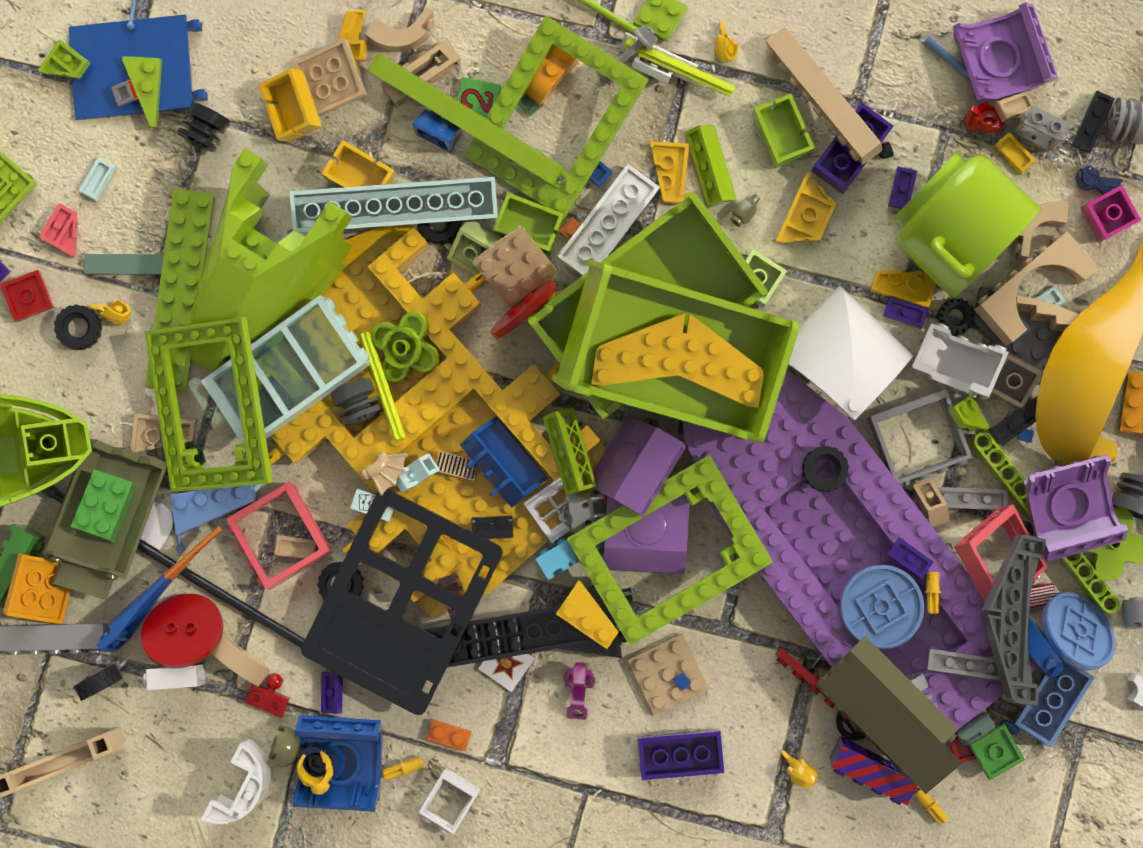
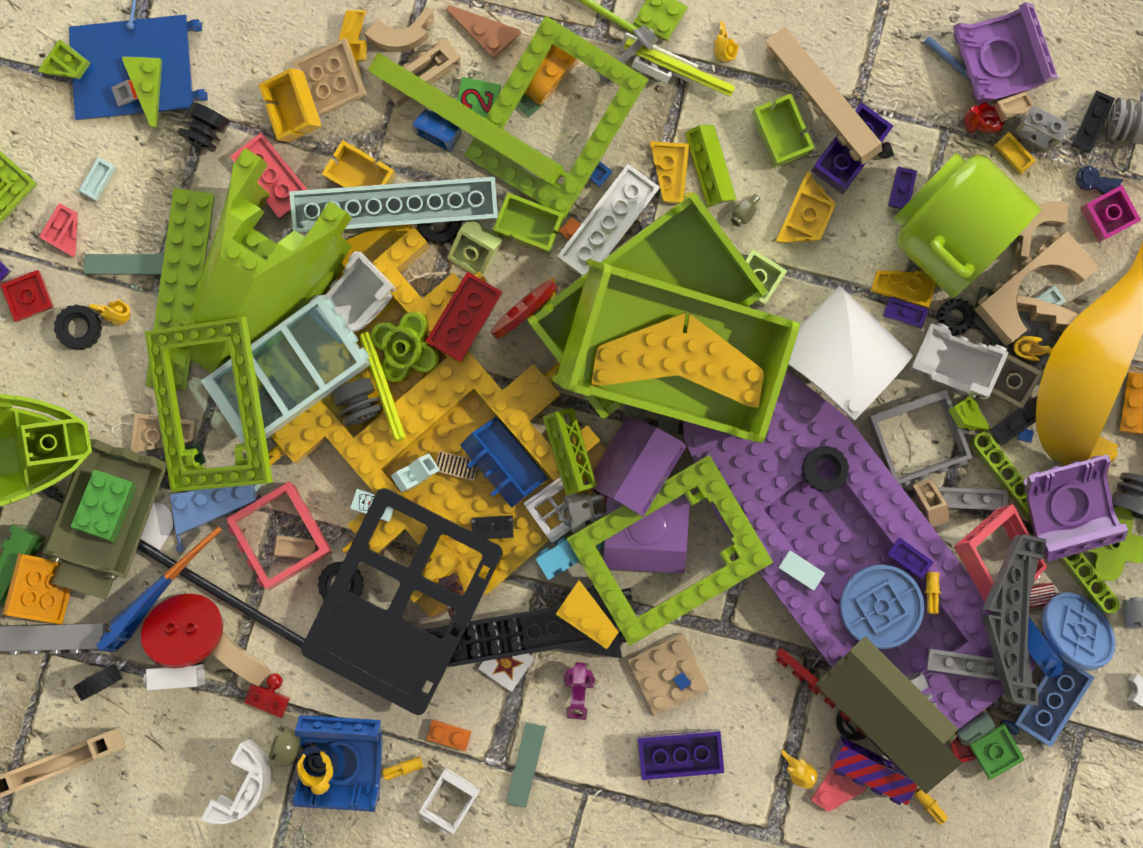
dark purple plate [321,671,343,714] -> none
tan arm [361,452,408,496] -> none
tan plate [472,225,558,307] -> none
none -> coral plate [230,132,307,220]
none -> white cylinder [309,251,396,345]
none -> red plate [425,271,503,363]
none -> nougat wing [446,5,521,59]
none -> sand green tile [506,722,546,808]
none -> light aqua tile [778,550,825,591]
none -> coral wing [810,767,867,812]
none -> yellow piece [1013,336,1053,361]

